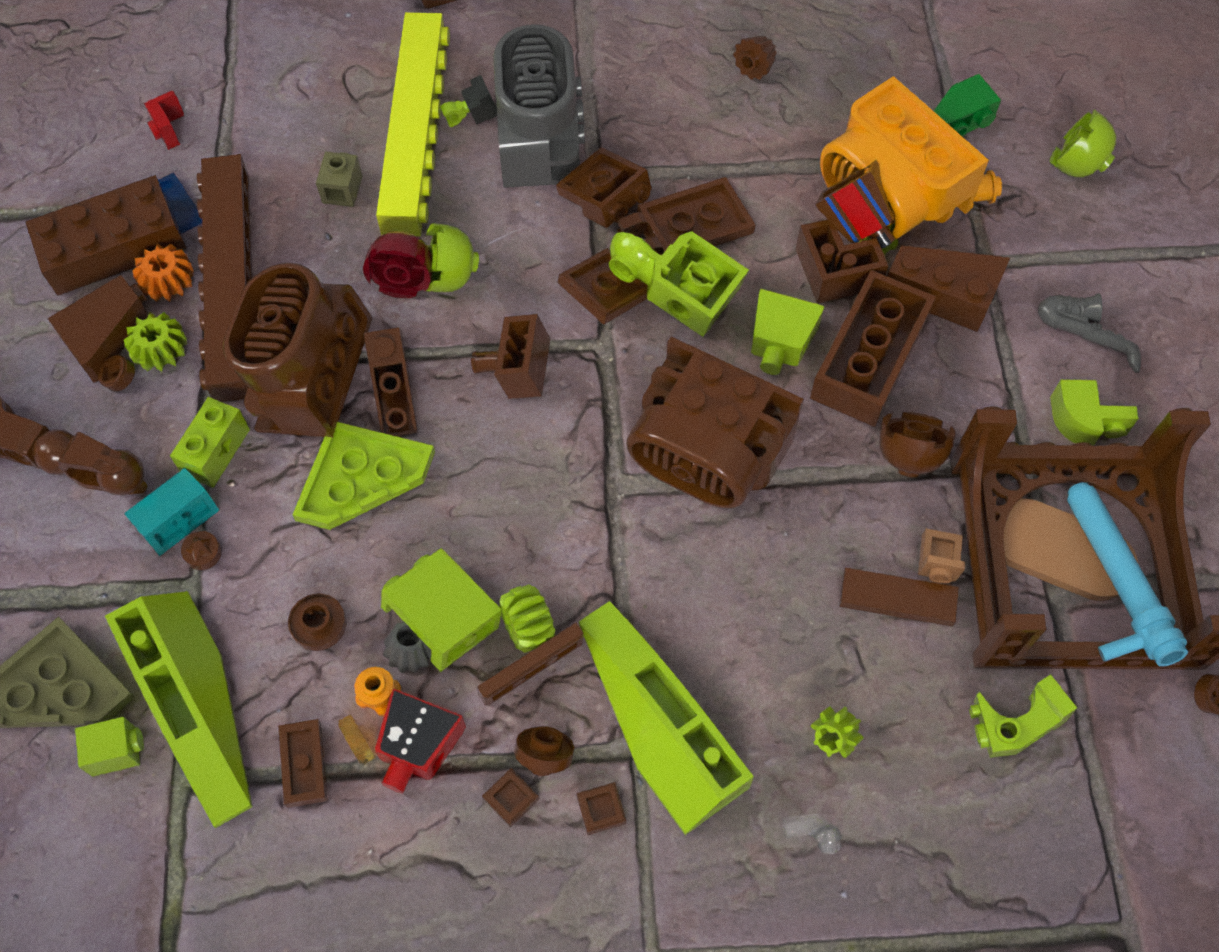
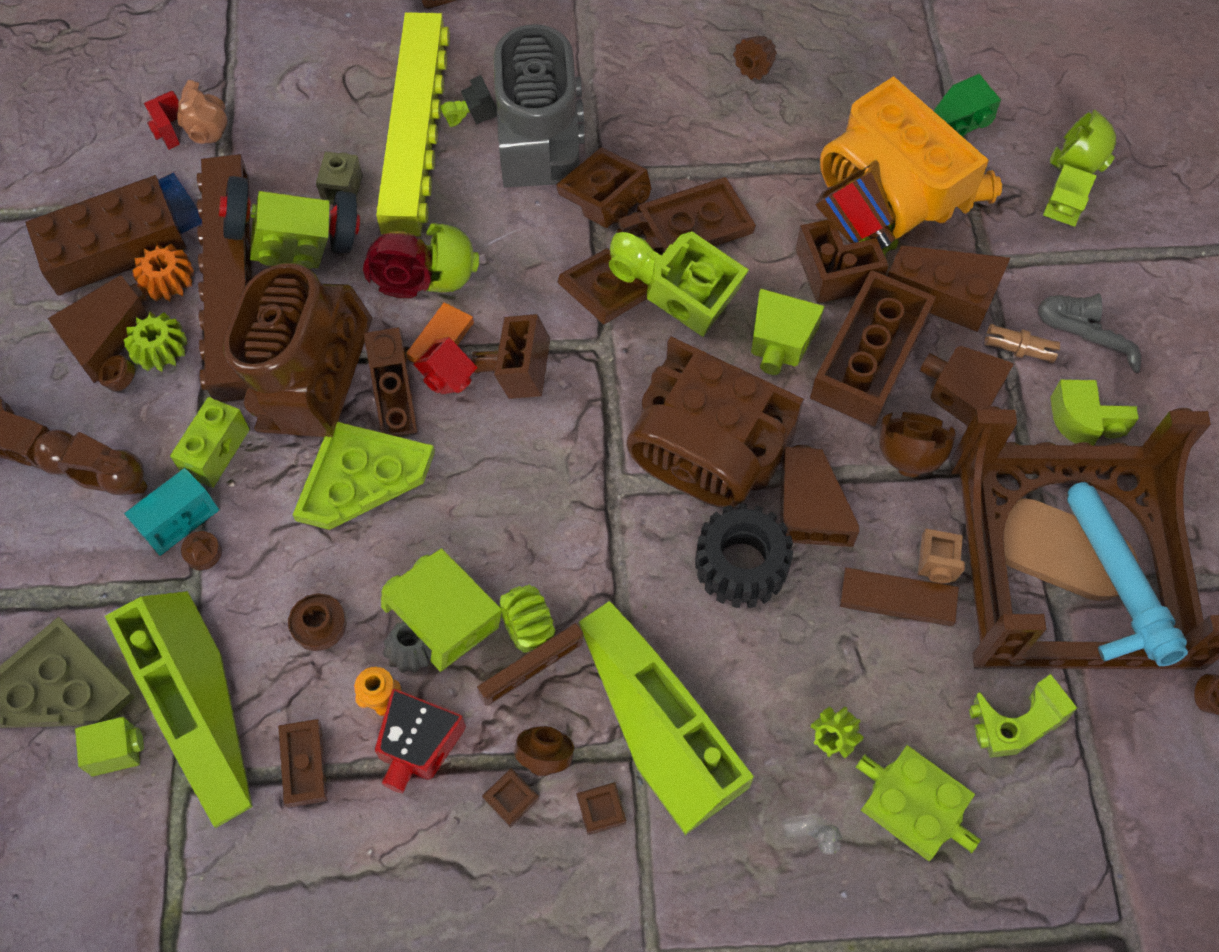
clear yellow tile [338,714,376,765] -> none
none -> nougat head [177,80,228,144]
none -> lime brick [219,176,360,269]
none -> orange tile [406,302,474,363]
none -> red brick [413,337,478,394]
none -> black tyre [695,504,793,608]
none -> reddish brown slope [780,445,859,547]
none -> lime plate [855,745,981,861]
none -> reddish brown torso [919,346,1014,426]
none -> medium nougat pin [984,324,1060,363]
none -> lime brick [1043,164,1096,227]

